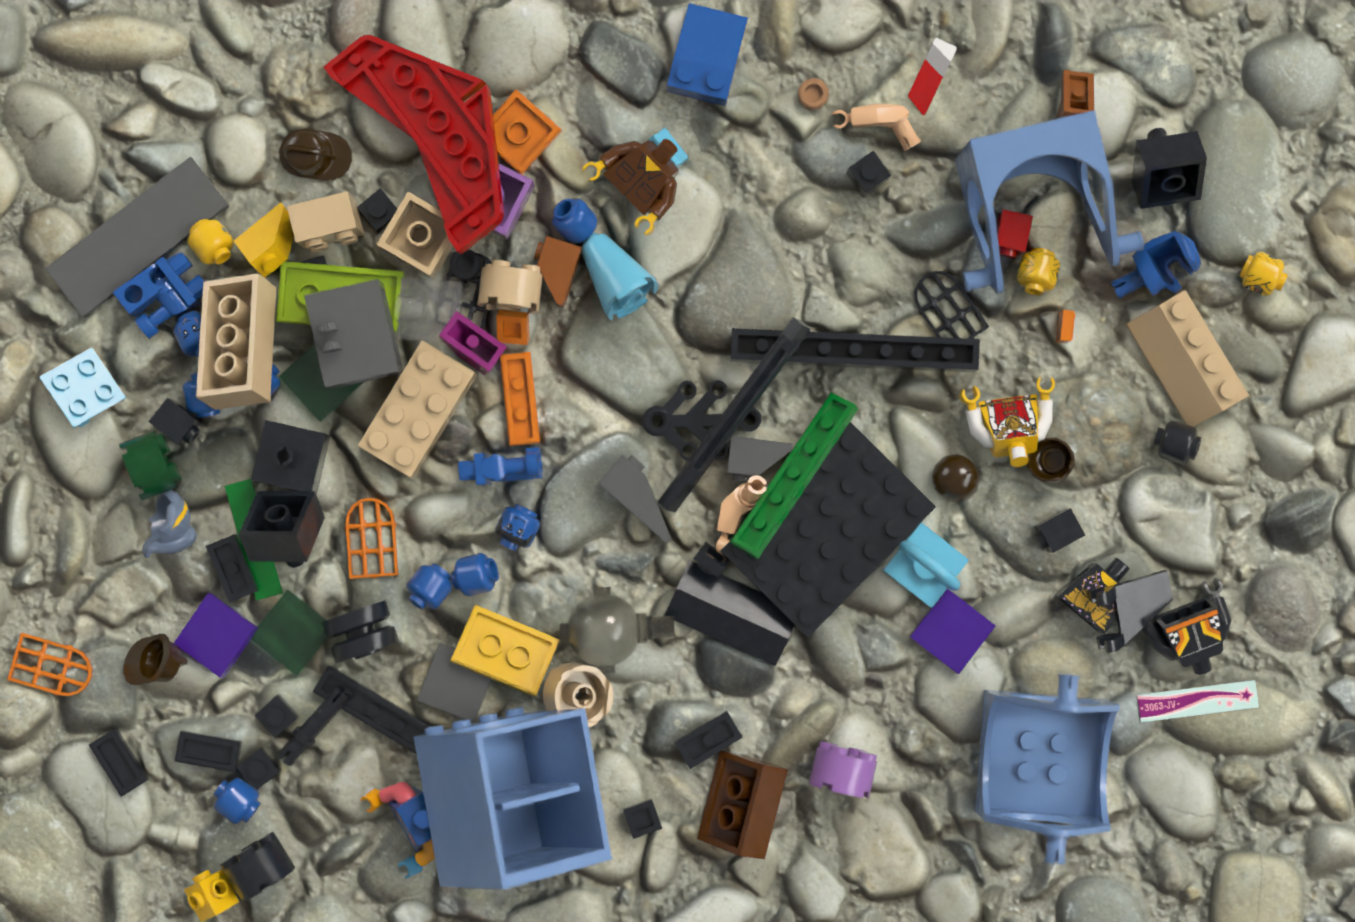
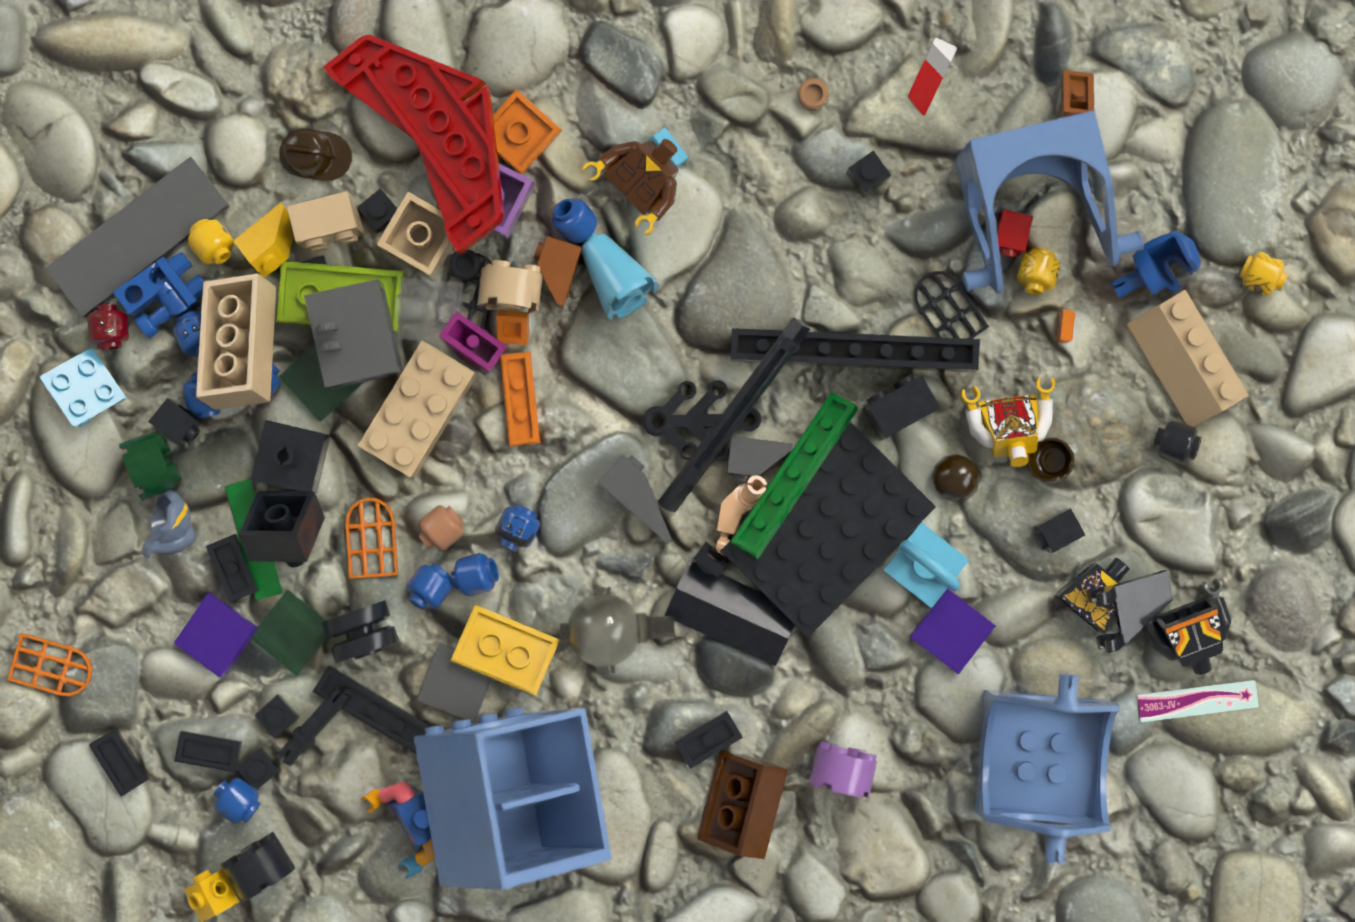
dark brown piece [123,634,188,685] -> none
blue hips [458,447,543,486] -> none
tan brick [543,663,613,727] -> none
black plate [623,798,662,839] -> none
blue slope [667,3,748,107] -> none
light nougat arm [831,104,921,151] -> none
black brick [1132,128,1207,209] -> none
none -> dark red head [87,304,129,350]
none -> nougat head [418,505,465,551]
none -> black brick [863,374,940,441]

